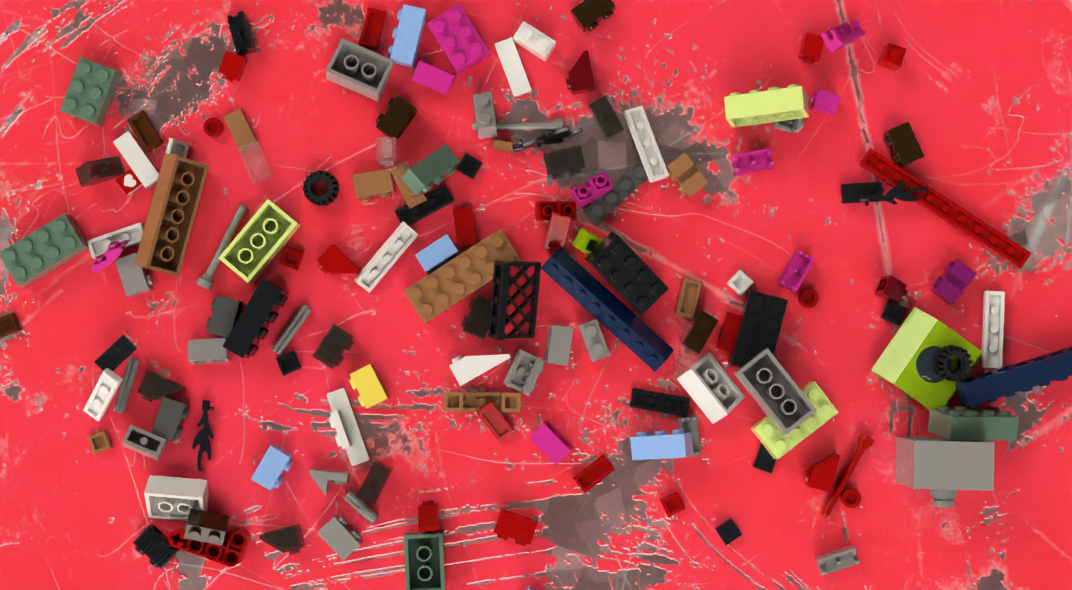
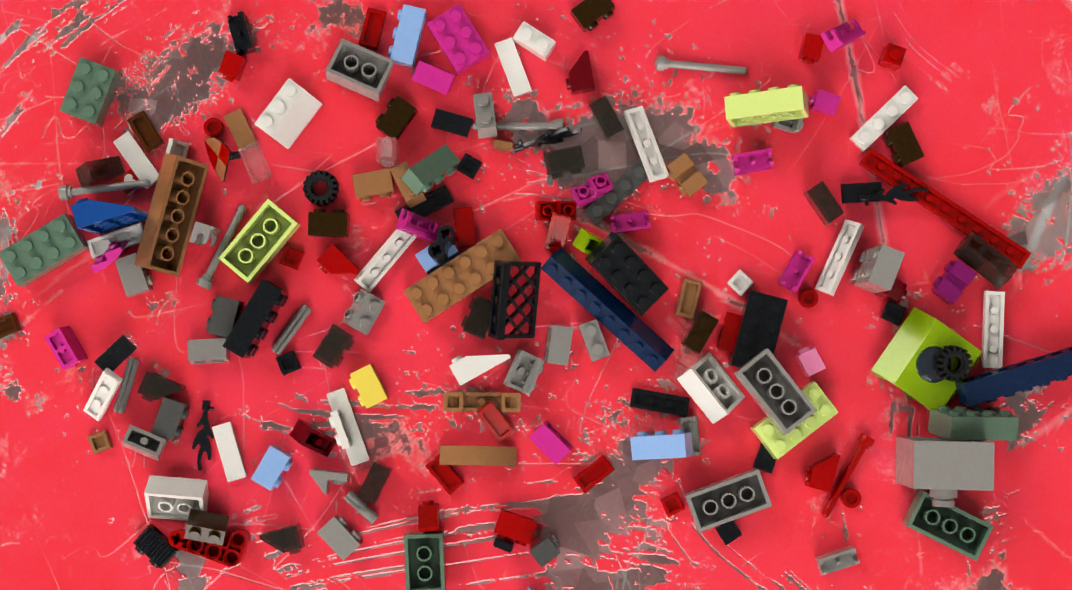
none -> dark pink hinge [44,326,88,370]
none -> light grey piece [58,179,151,201]
none -> blue slope [71,198,148,235]
none -> light grey hinge [189,221,222,247]
none -> shield [204,137,242,181]
none -> white tile [212,421,247,482]
none -> white slope [254,78,323,150]
none -> dark red slope [289,419,337,457]
none -> dark brown brick [308,209,349,237]
none -> light grey bracket [343,288,386,335]
none -> dark pink hinge [396,208,440,242]
none -> red tile [425,453,465,495]
none -> black axle [428,225,458,263]
none -> black tile [431,108,473,138]
none -> medium nougat slope [439,445,517,466]
none -> black tile [493,537,514,553]
none -> dark grey brick [530,533,561,567]
none -> dark pink hinge [609,210,651,234]
none -> light grey piece [656,55,747,74]
none -> light grey brick [684,468,772,532]
none -> bright pink brick [795,346,826,377]
none -> clear smoke brick [803,181,844,225]
none -> white plate [815,219,865,296]
none -> white plate [849,85,919,152]
none -> light grey brick [852,244,905,293]
none -> sand green brick [901,489,994,561]
none -> clear smoke brick [953,232,1018,289]

